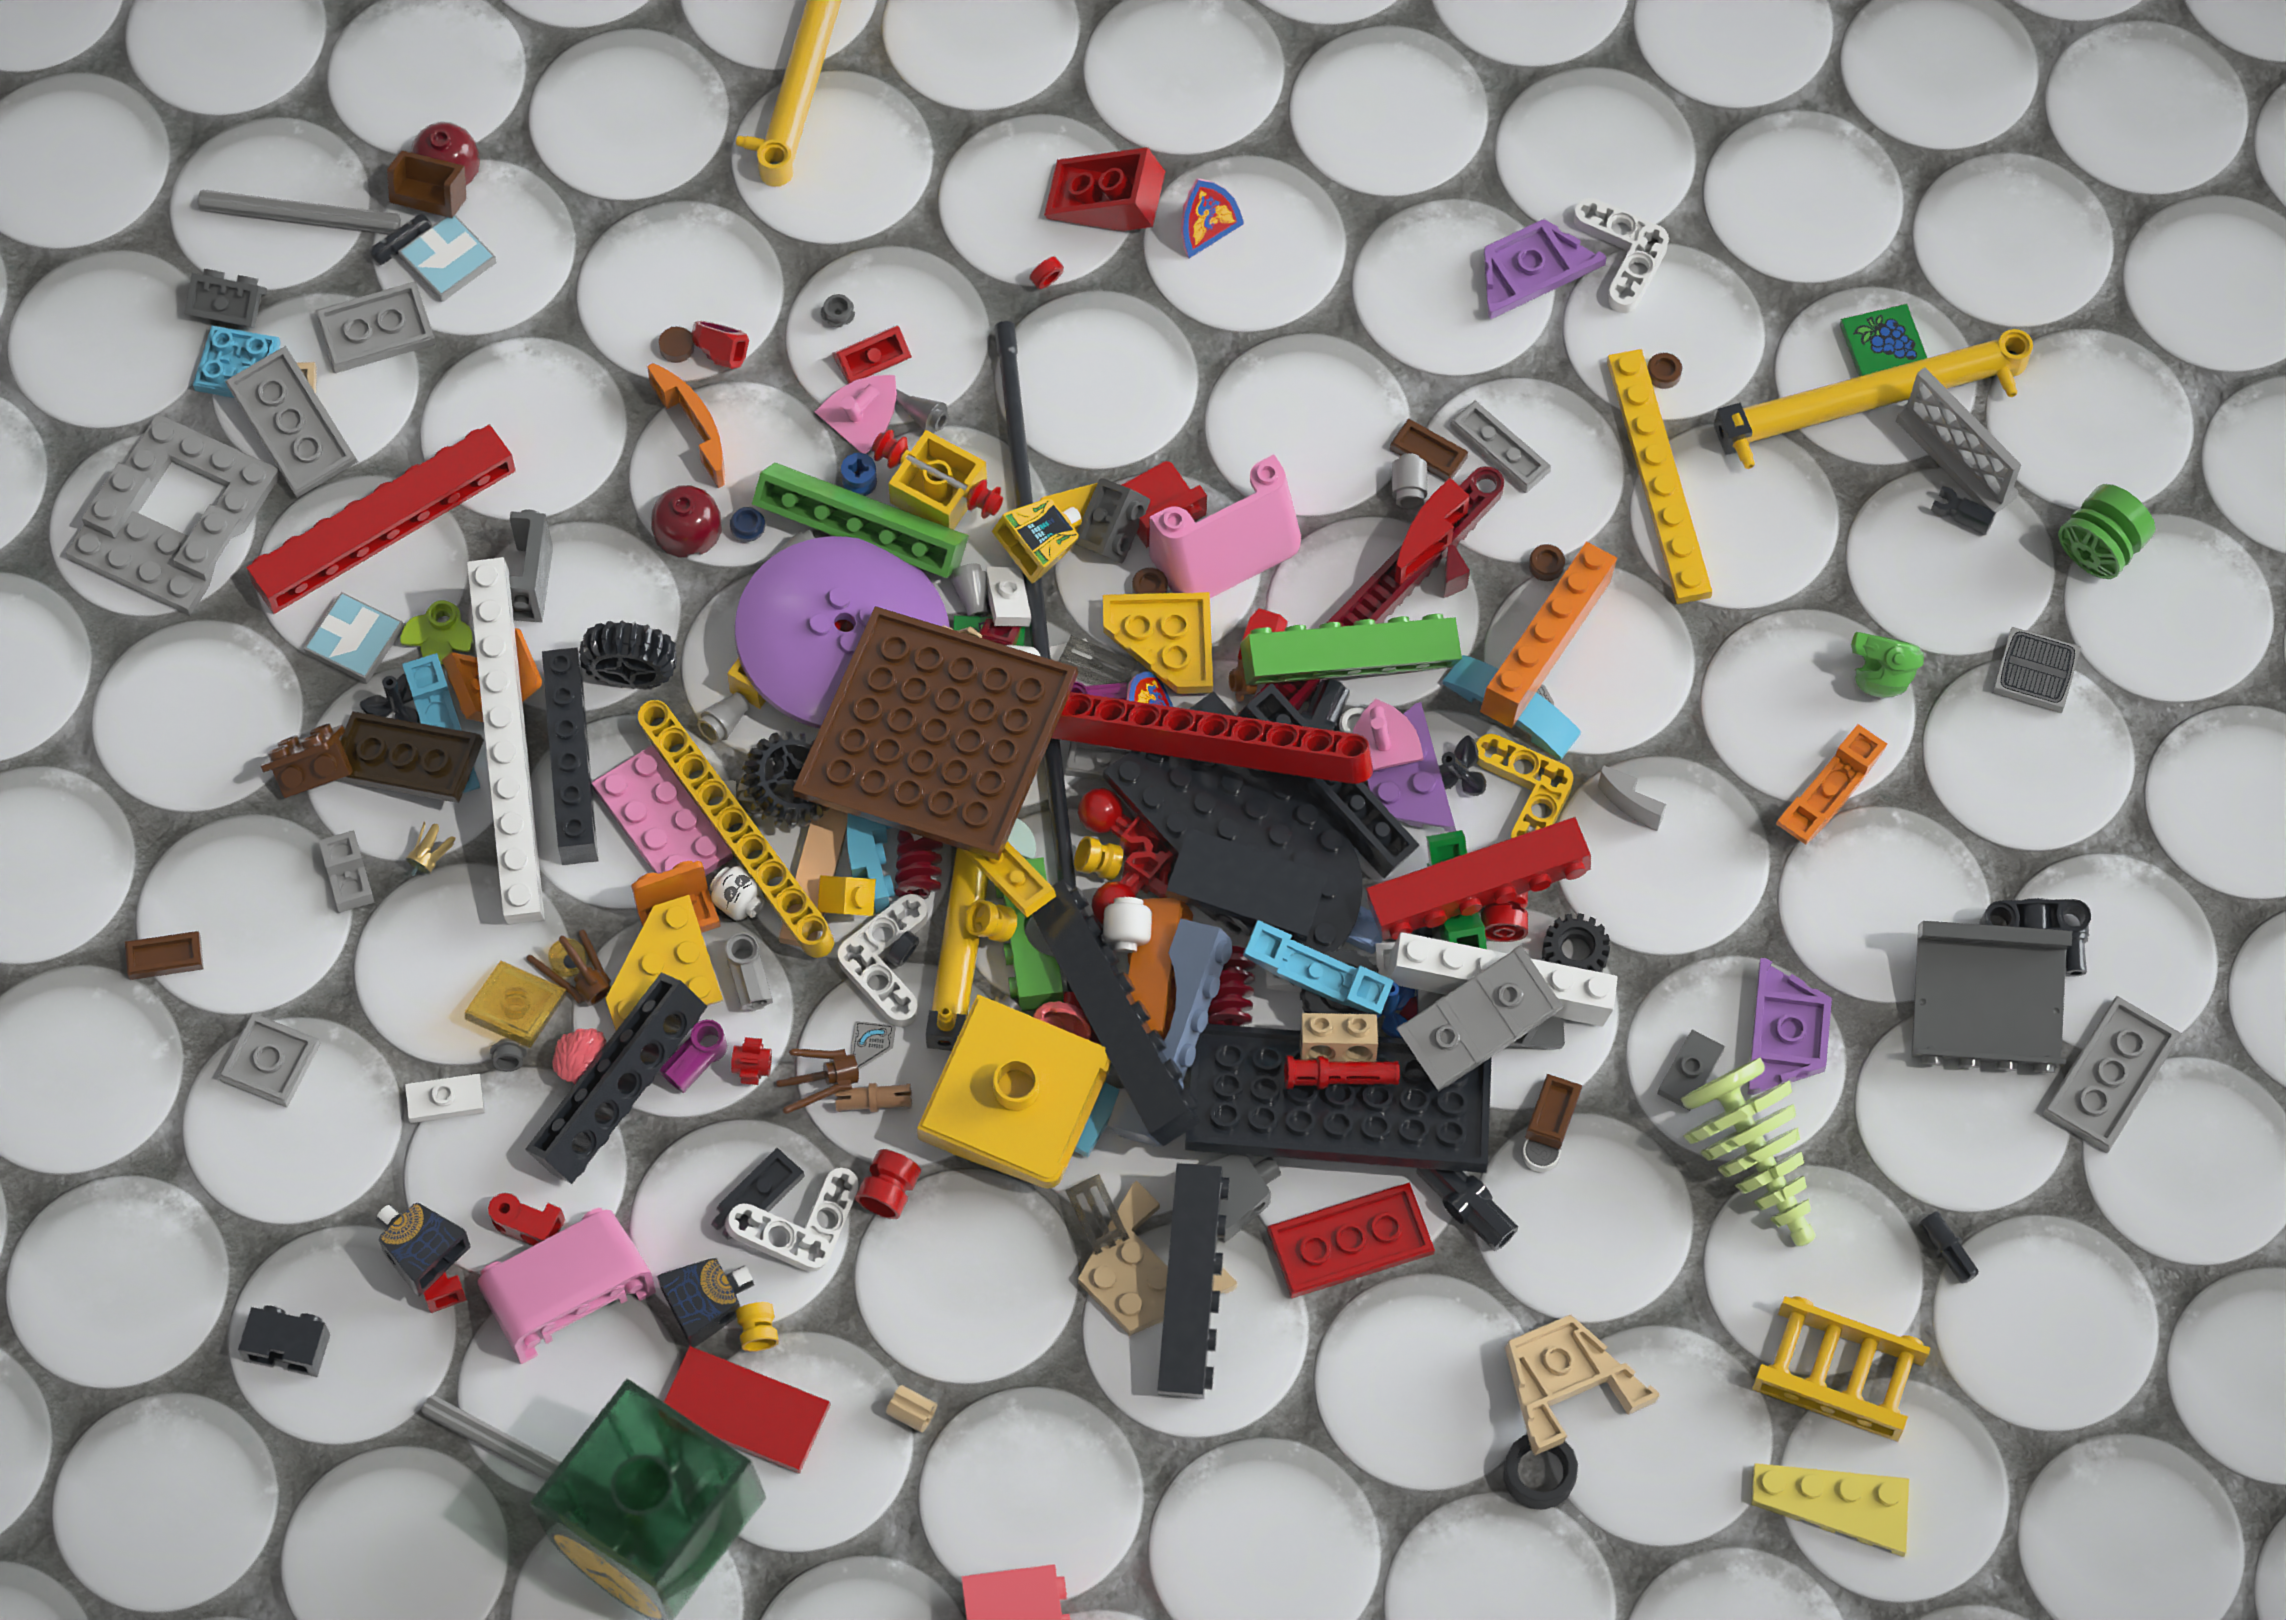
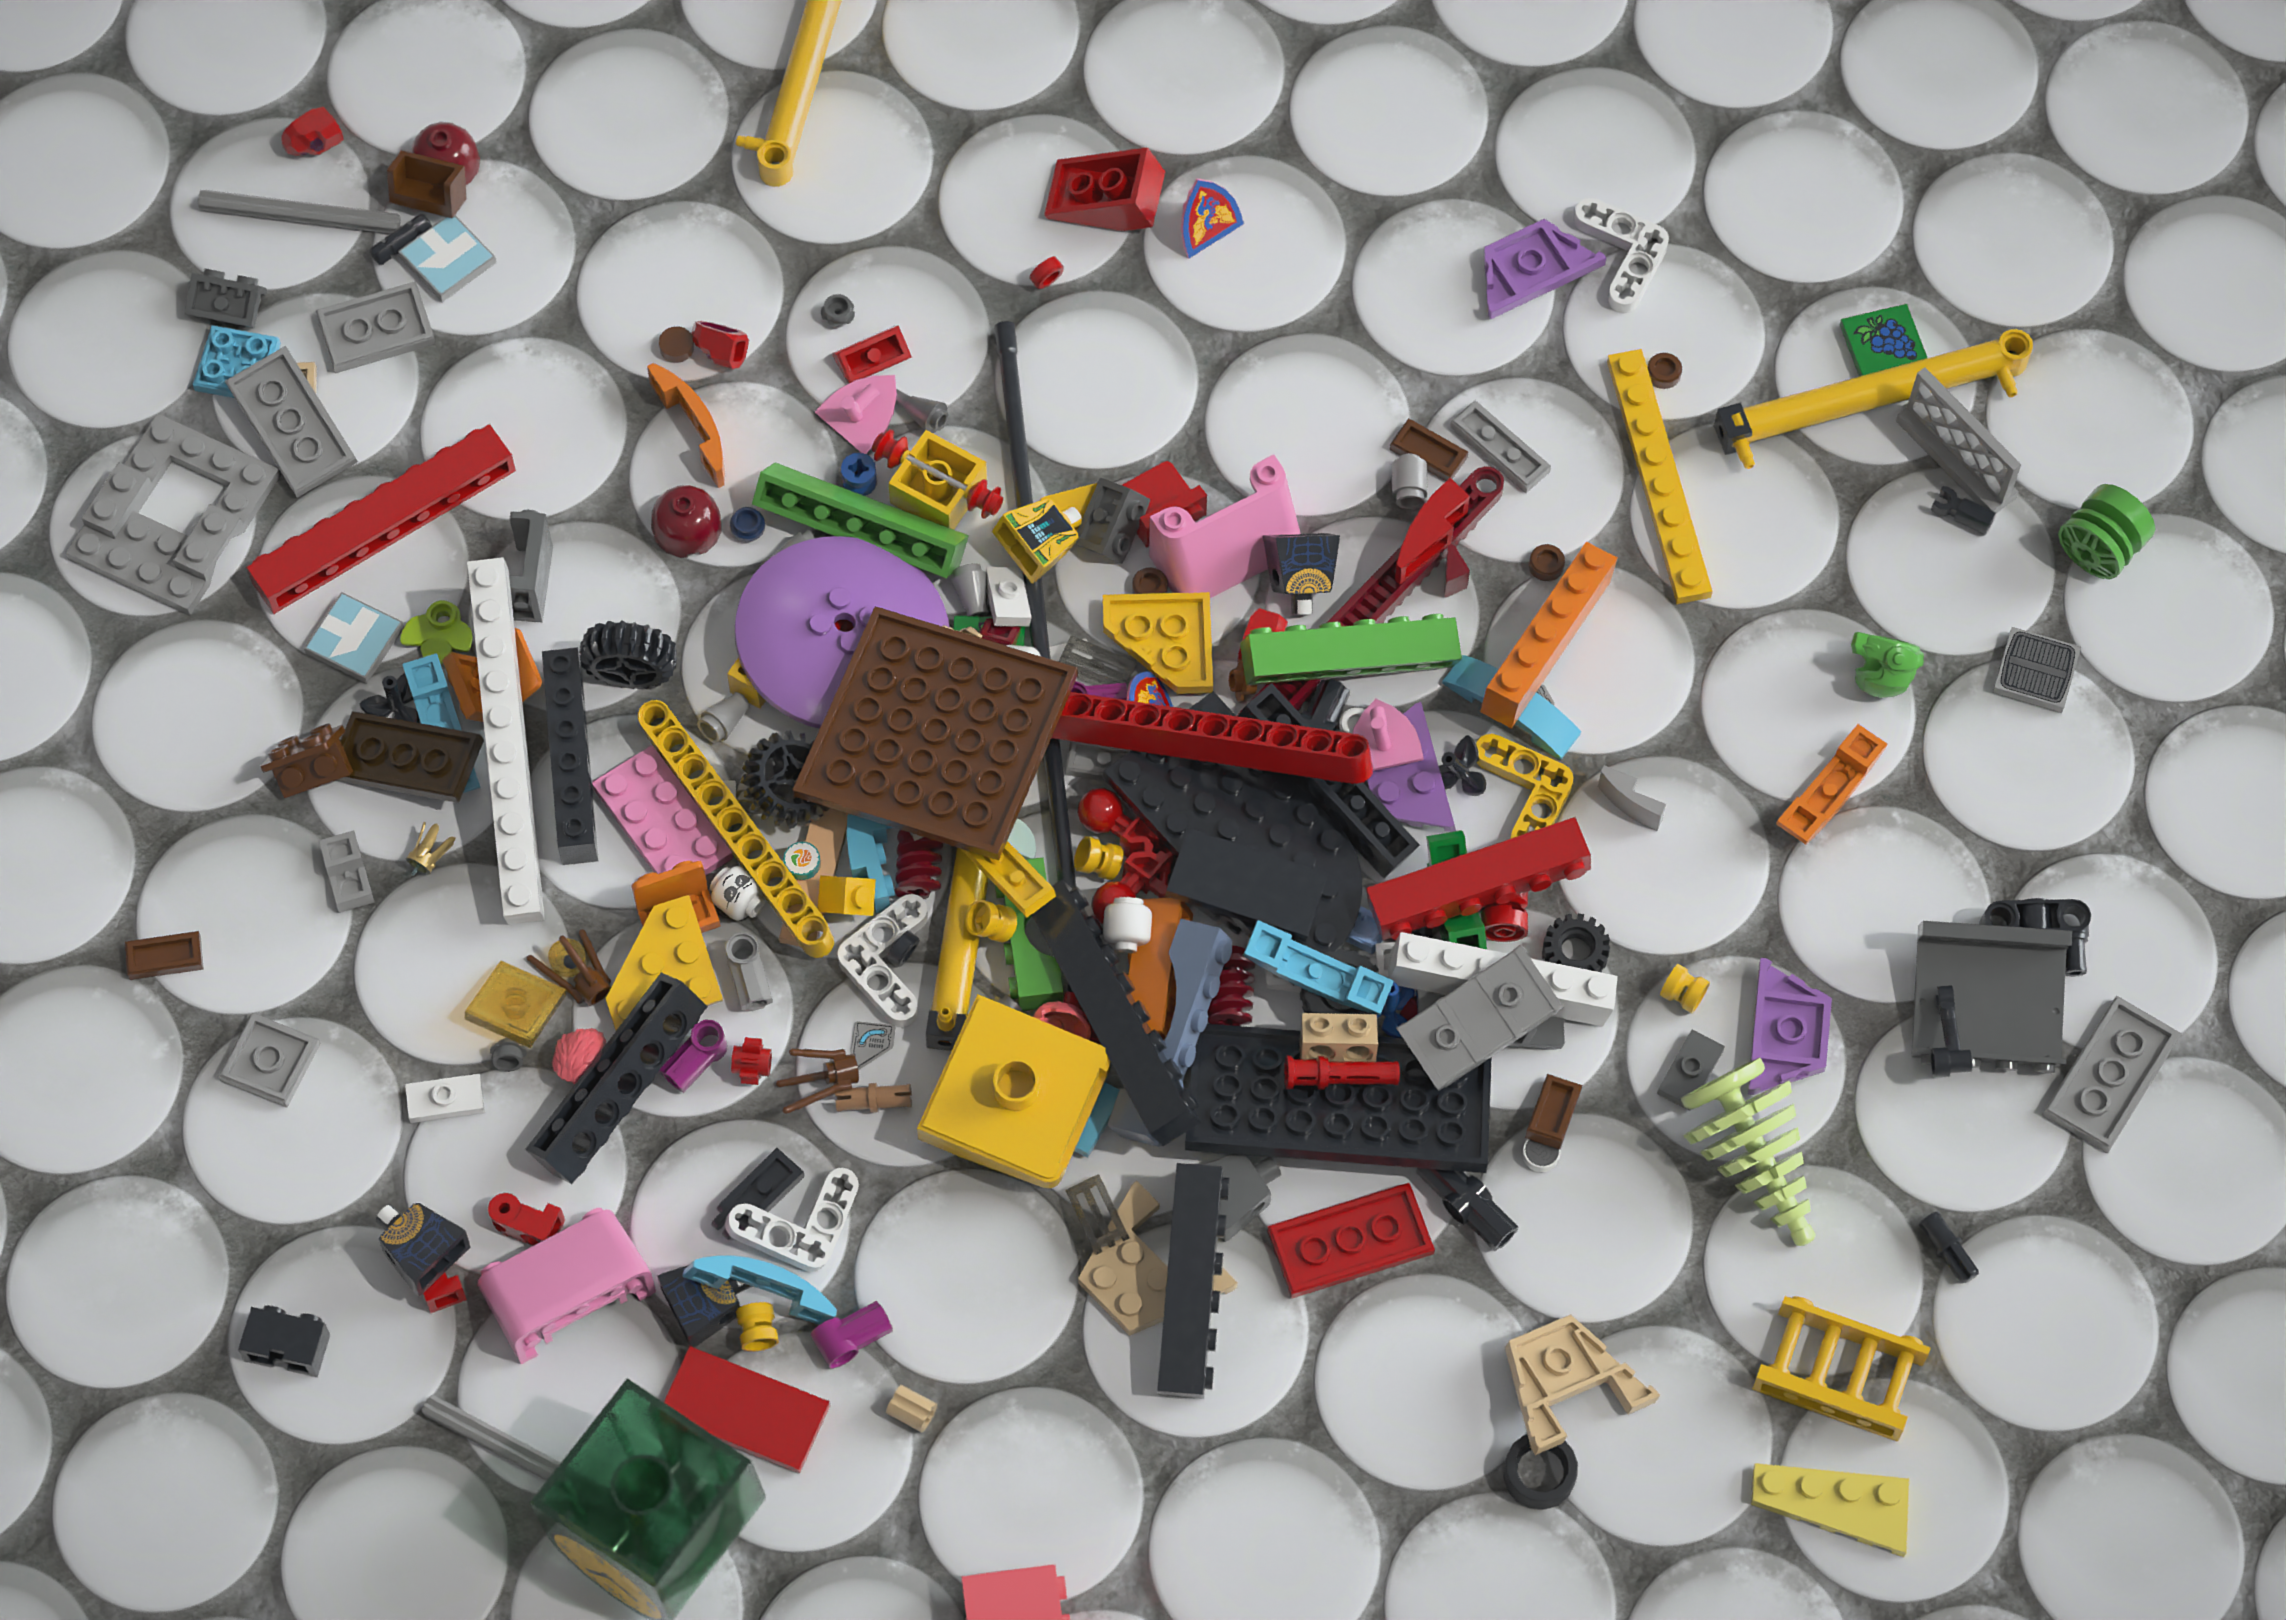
red wheel [855,1149,921,1219] -> none
none -> red rock [281,107,344,156]
none -> medium azure slope [682,1256,837,1325]
none -> tile [783,842,821,880]
none -> magenta piece [810,1301,893,1369]
none -> black torso [1263,533,1340,614]
none -> yellow wheel [1660,964,1710,1014]
none -> black brick [1931,985,1972,1078]

